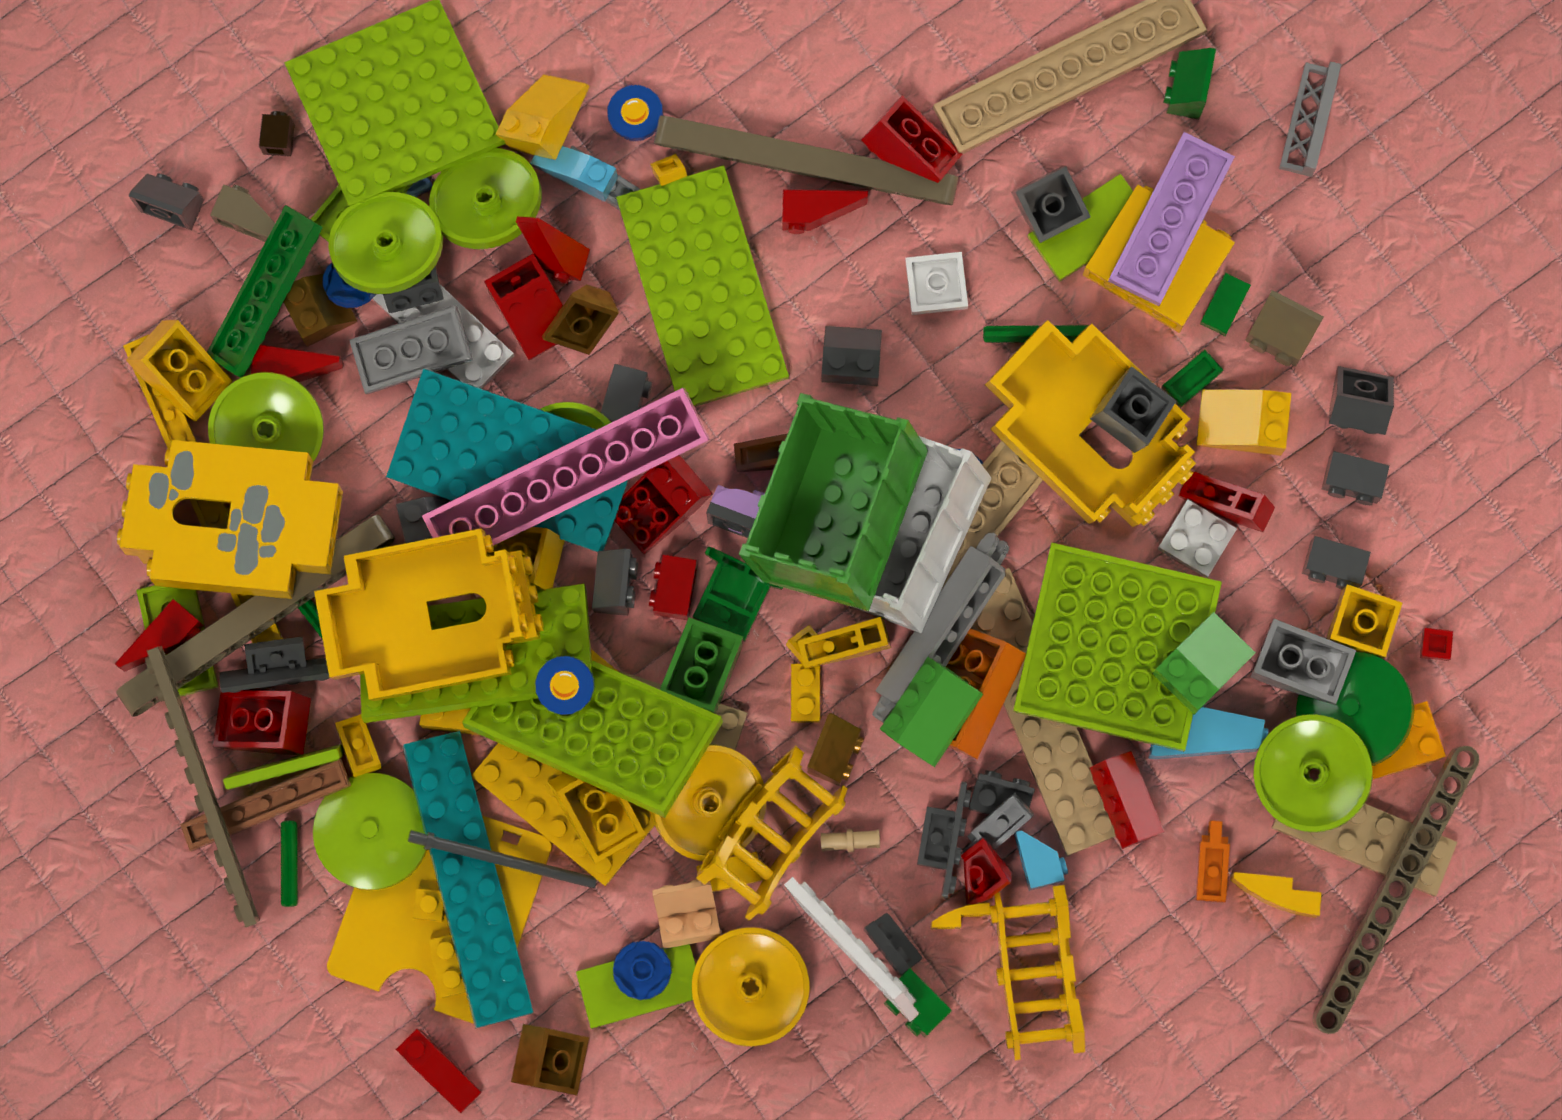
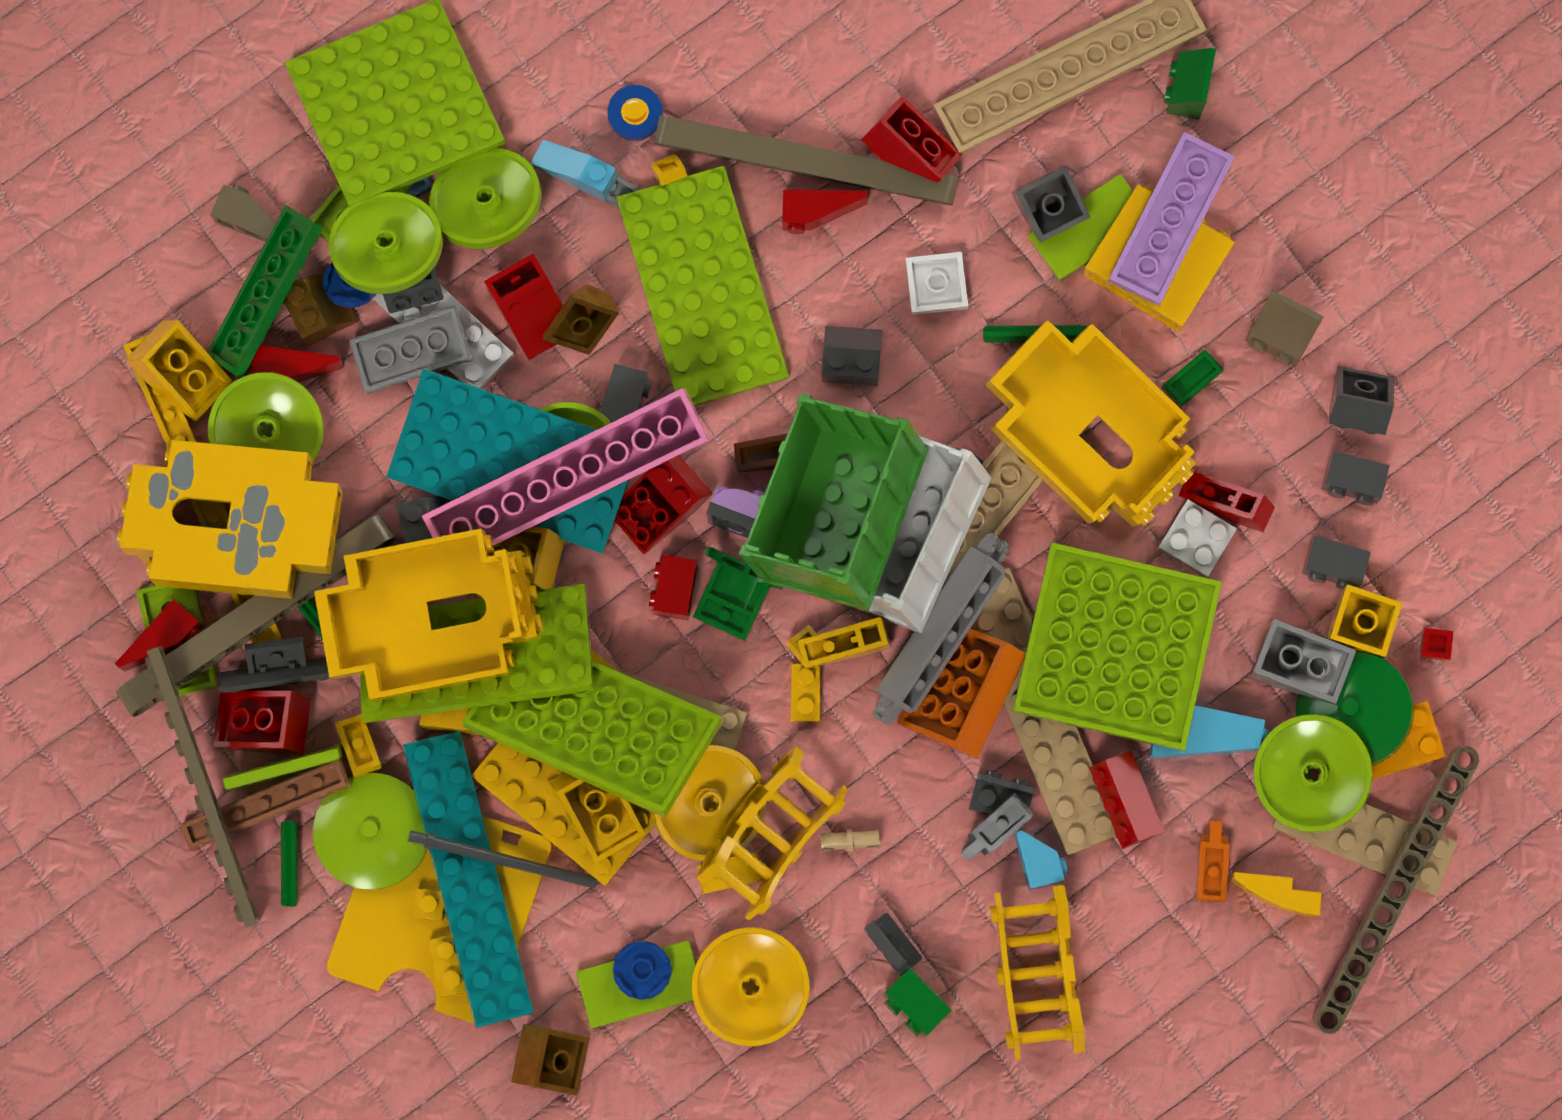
dark grey slope [129,173,204,230] -> none
dark brown brick [259,111,295,157] -> none
red slope [396,1029,482,1113] -> none
yellow slope [496,75,590,160] -> none
red slope [516,216,590,283] -> none
blue tile [535,656,595,715] -> none
dark grey slope [592,549,638,616] -> none
light nougat bracket [652,880,721,949] -> none
bright green brick [660,617,743,714] -> none
white plate [784,877,919,1022] -> none
pearl gold slope [807,713,864,786] -> none
bright green slope [880,657,983,767] -> none
dark grey bracket [917,781,971,900] -> none
yellow slope [931,903,990,930] -> none
red slope [961,838,1012,906] -> none
dark grey slope [1090,367,1176,453] -> none
bright green slope [1152,612,1256,715] -> none
yellow slope [1196,389,1291,456] -> none
green tile [1200,273,1251,336] -> none
light grey fence [1279,61,1341,177] -> none

